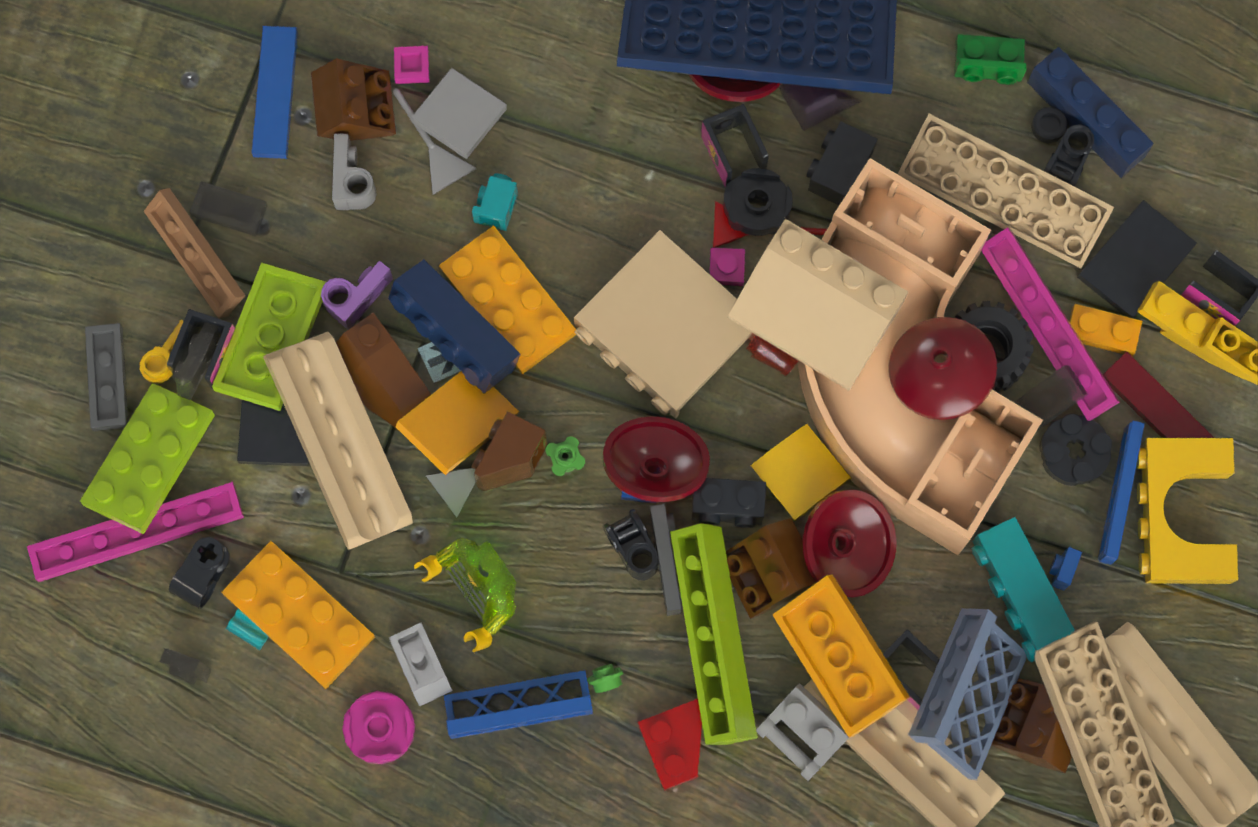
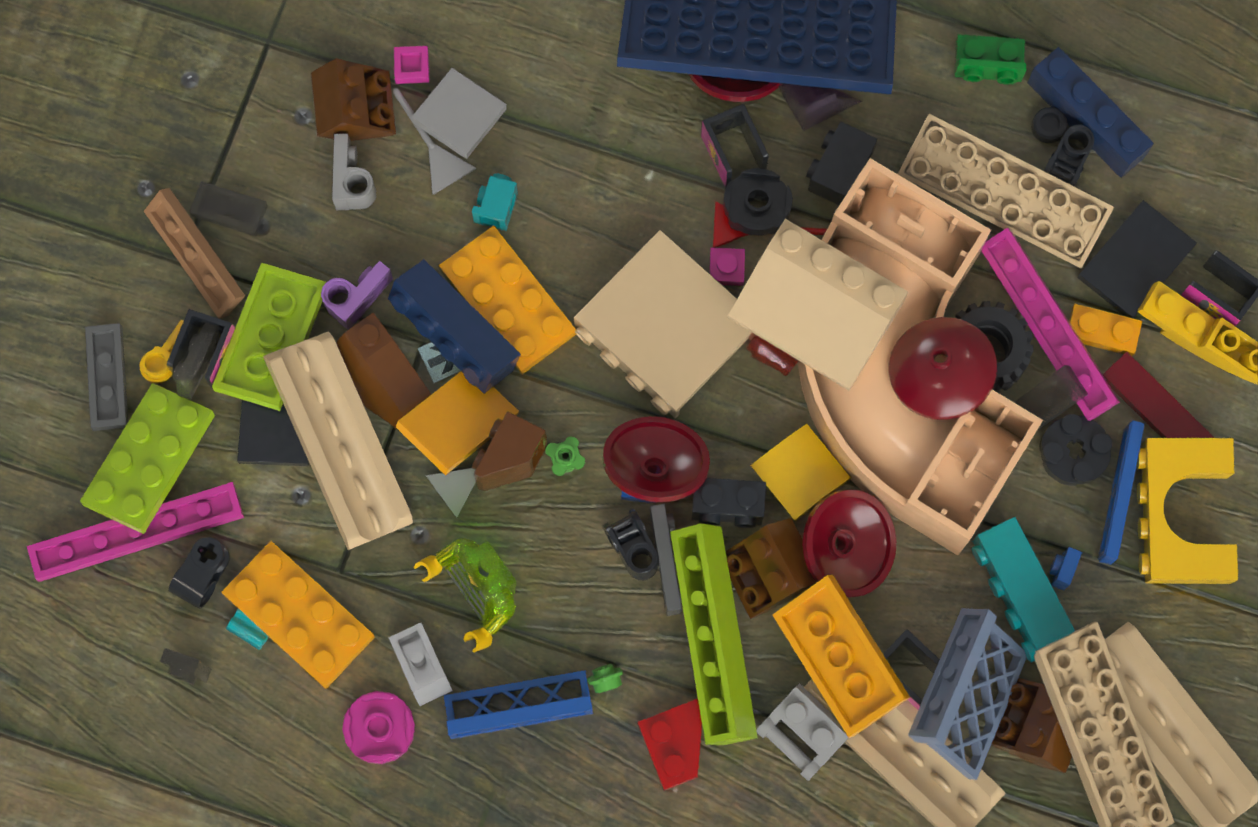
blue tile [252,26,298,159] -> none

